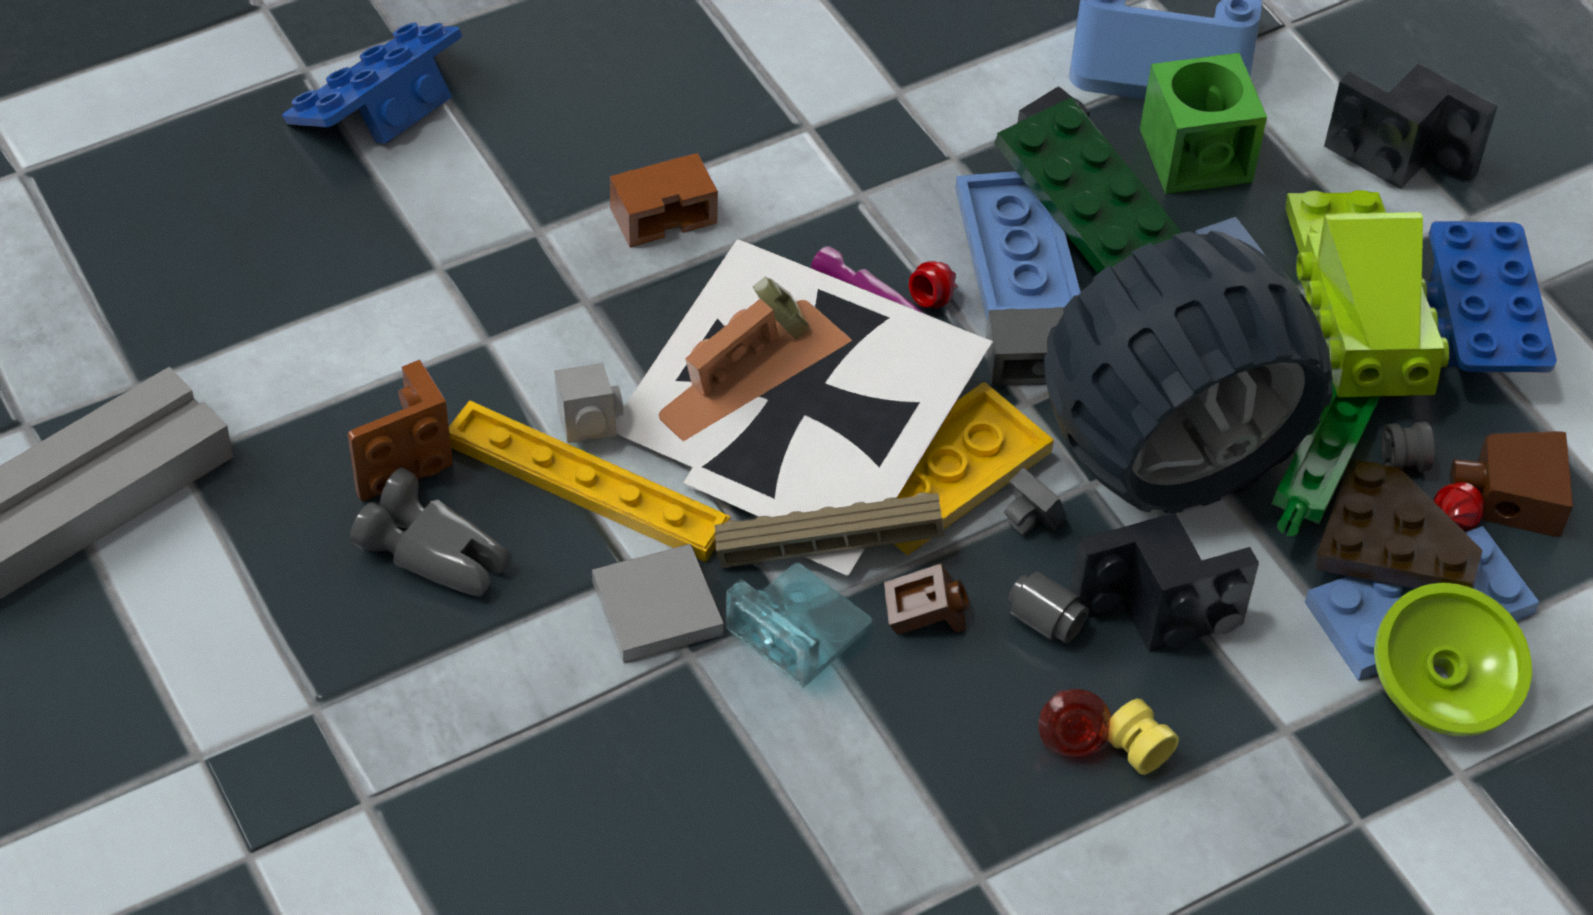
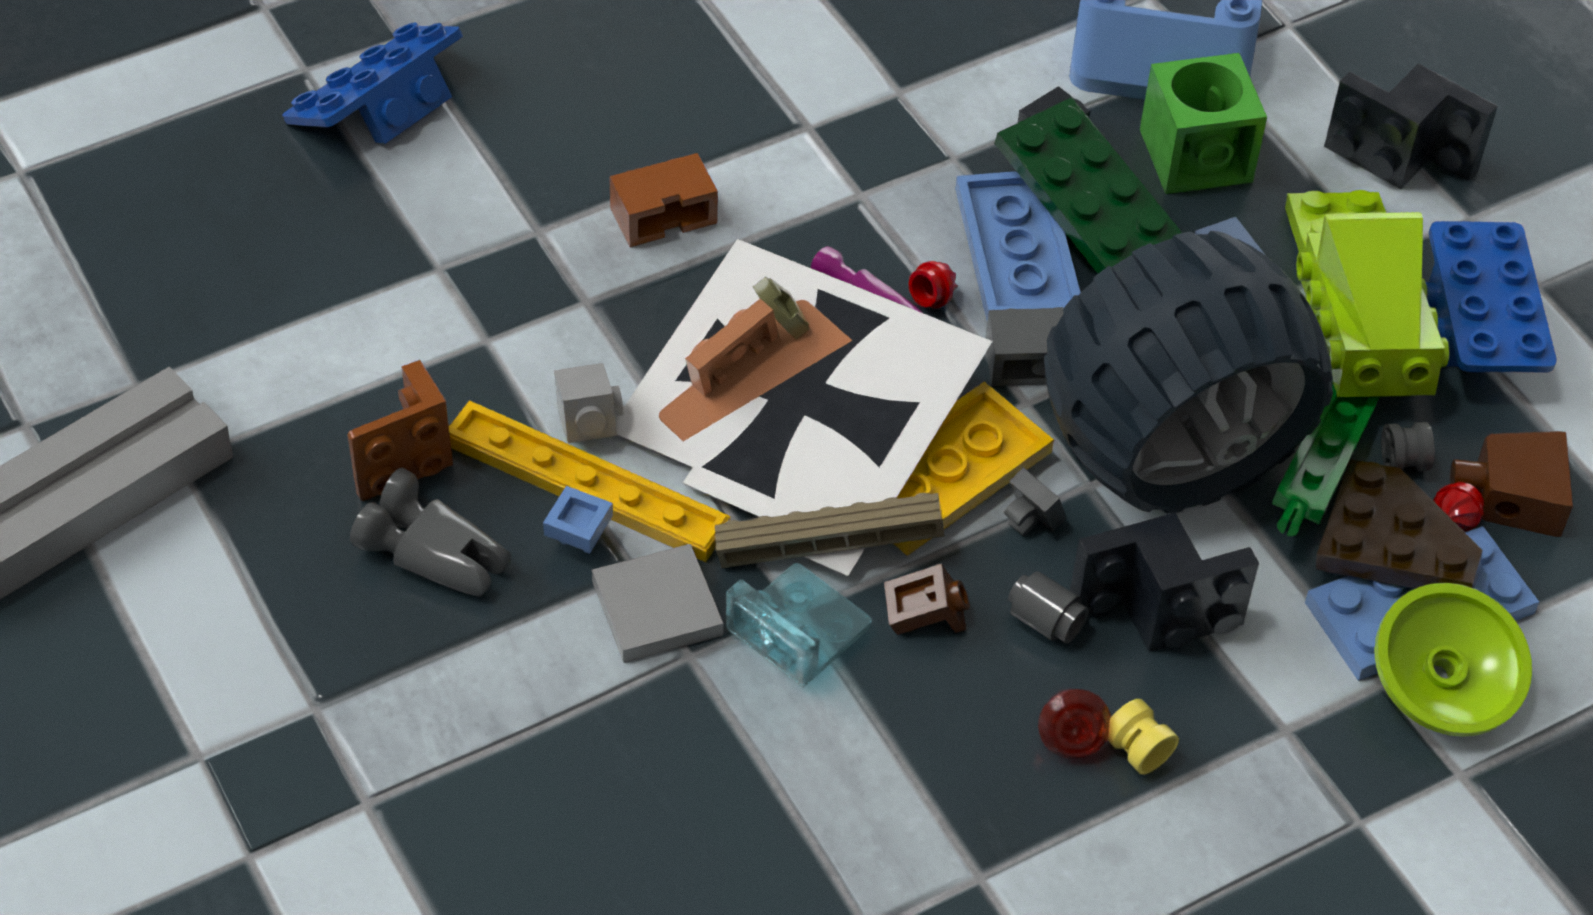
none -> medium blue tile [543,486,613,554]

